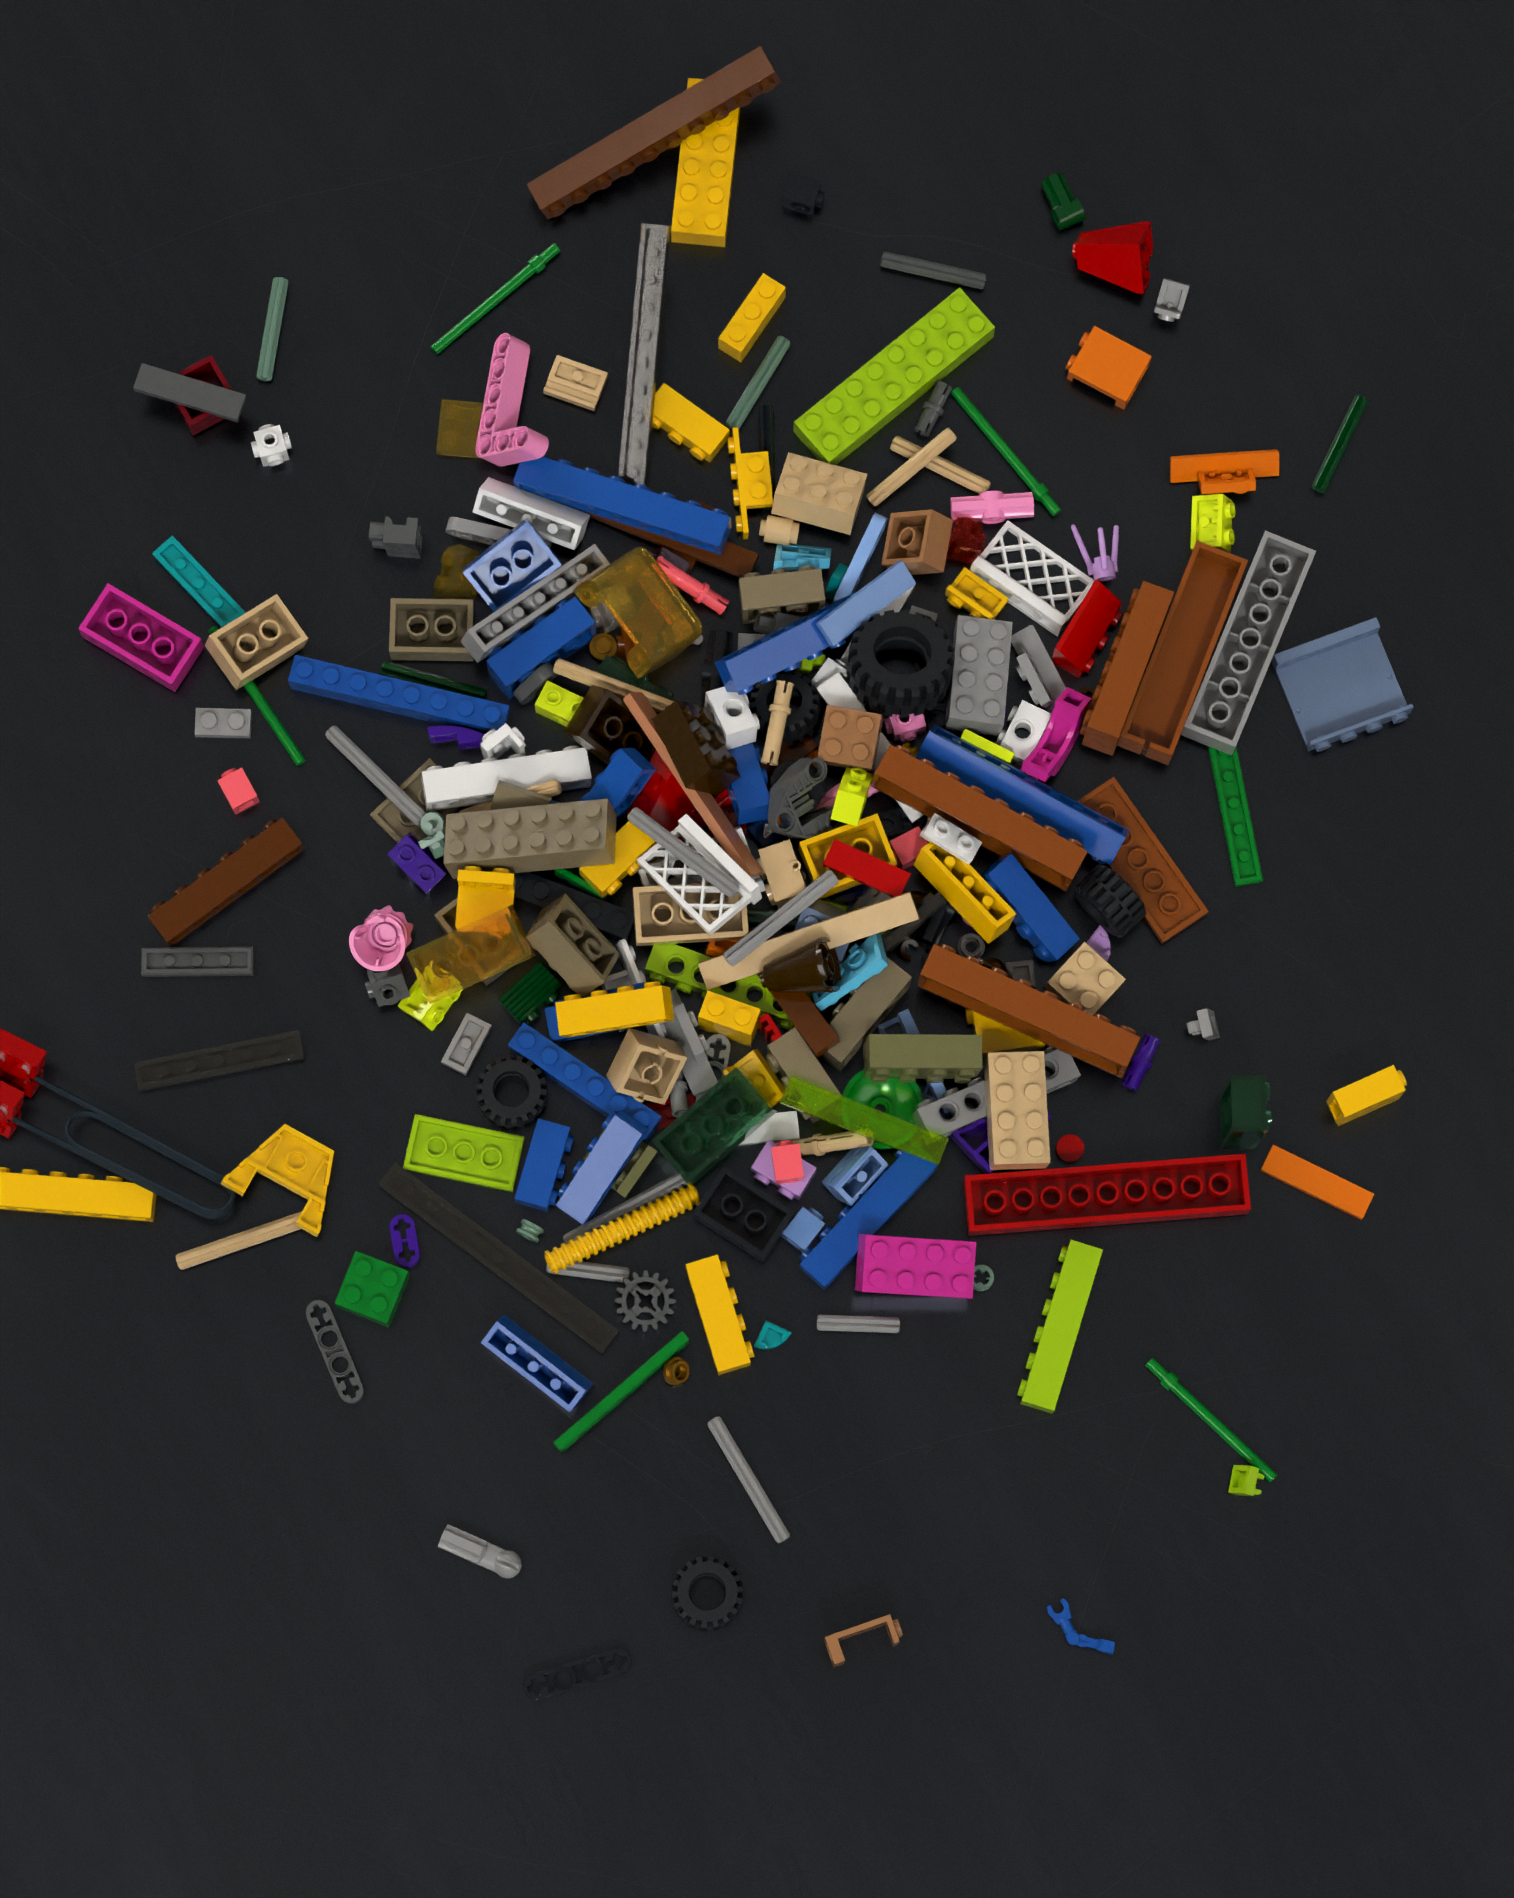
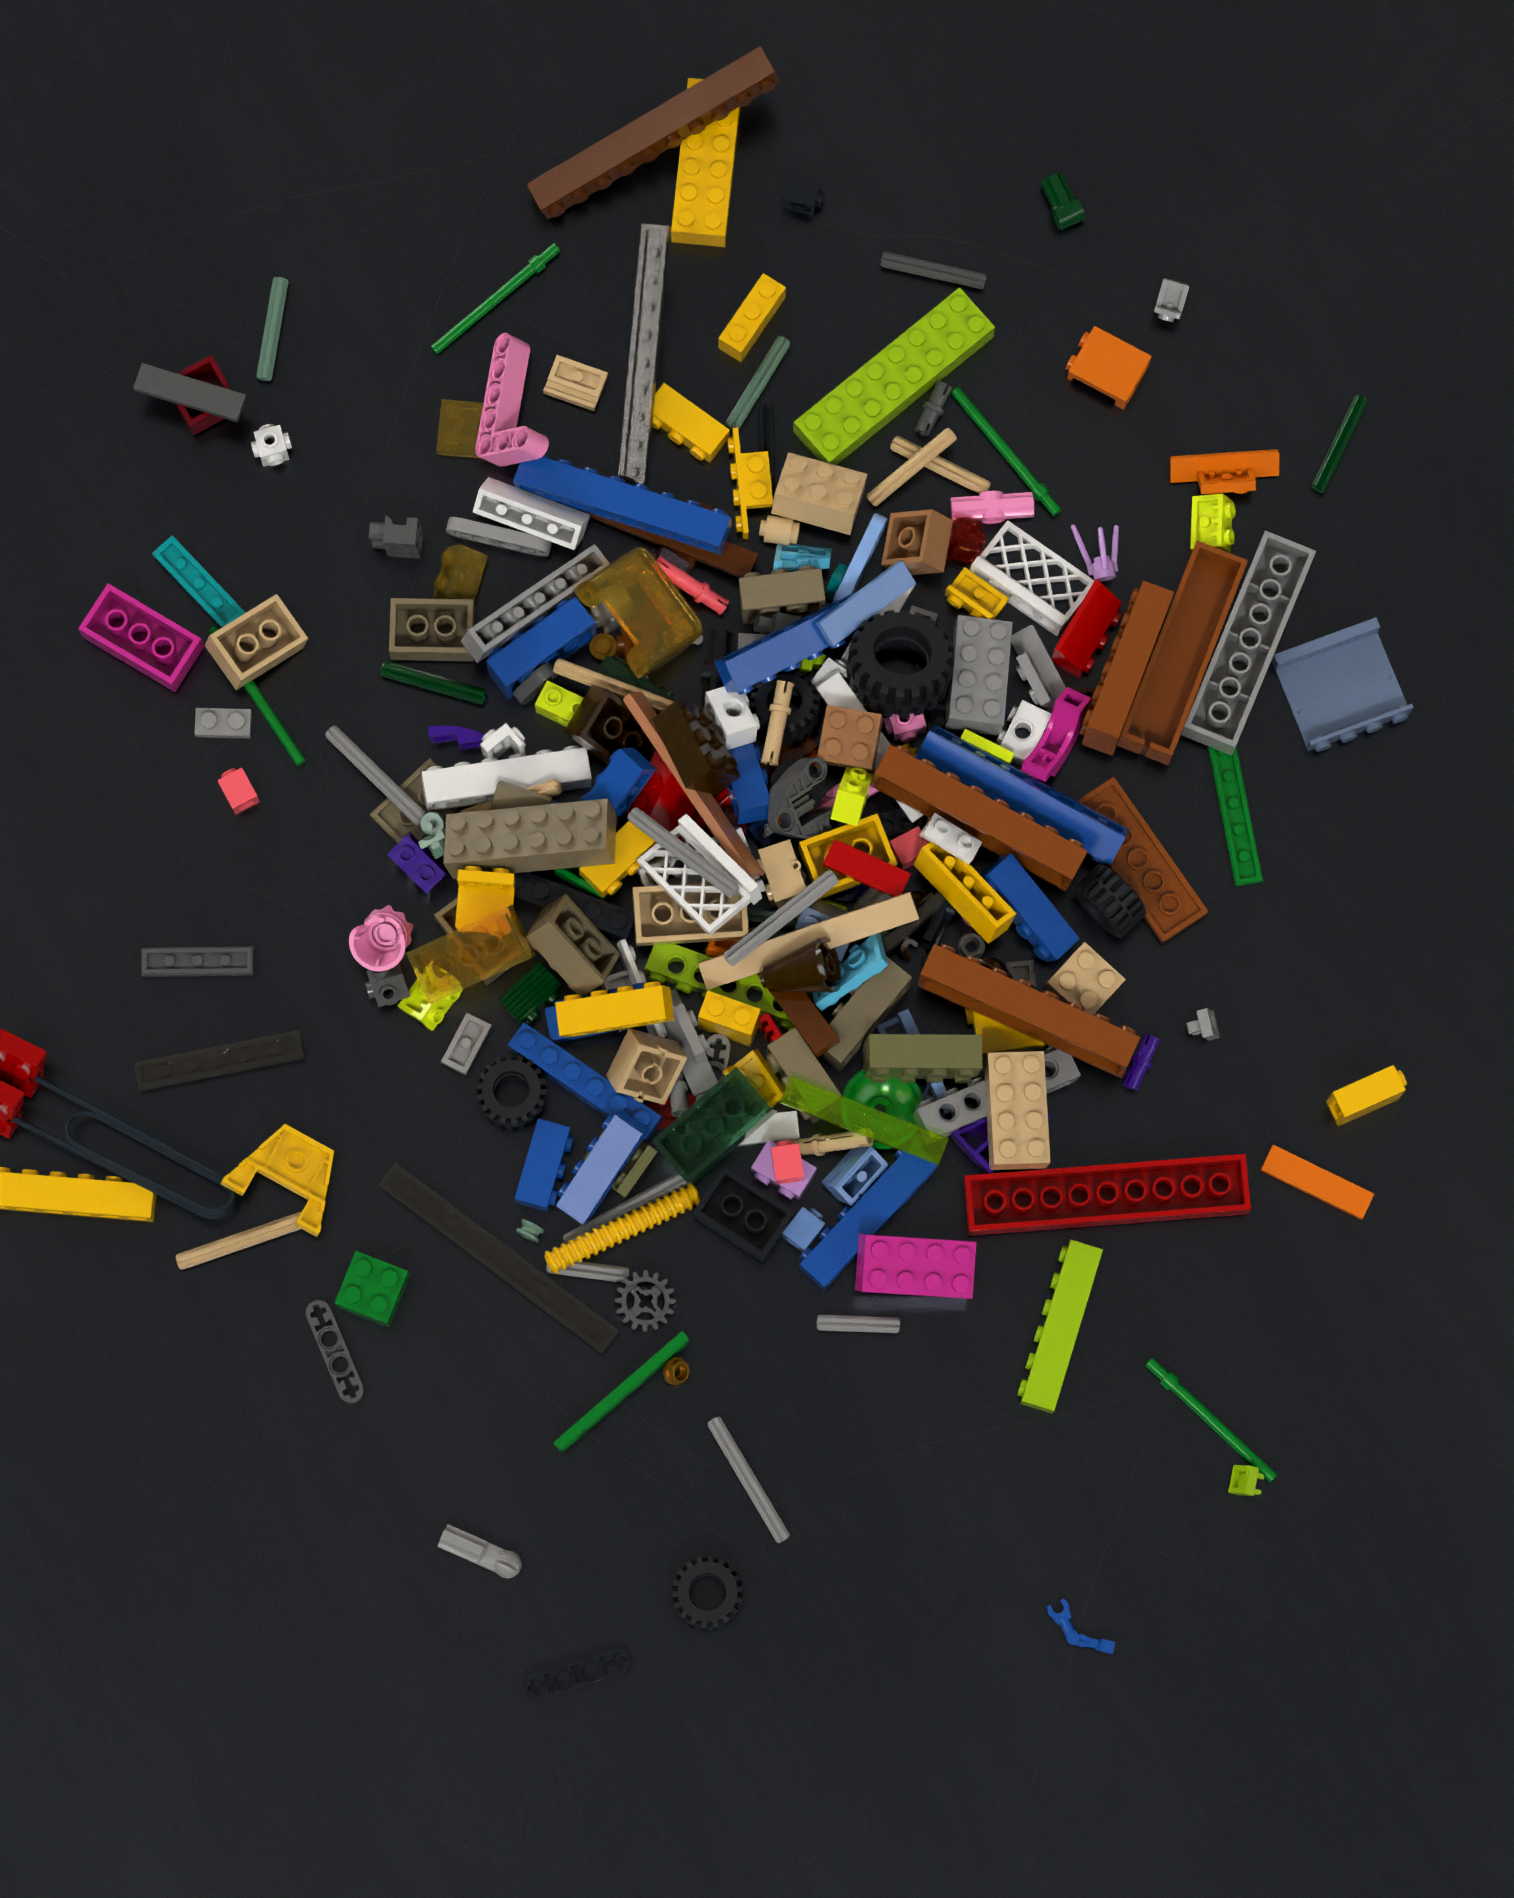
reddish brown brick [148,817,304,947] -> none
blue brick [288,655,511,734] -> none
dark purple beam [390,1214,420,1268] -> none
lime tile [403,1114,525,1192] -> none
brick [462,518,562,612] -> none
blue brick [481,1315,593,1412] -> none
yellow brick [685,1255,755,1375] -> none
teal tile [754,1321,791,1350] -> none
medium nougat panel [824,1614,903,1668] -> none
sand green bush [973,1265,994,1291] -> none
red tile [1056,1134,1084,1163] -> none
red slope [1072,221,1153,294] -> none
lavender tile [1087,926,1111,962] -> none
clear green brick [1220,1074,1272,1149] -> none

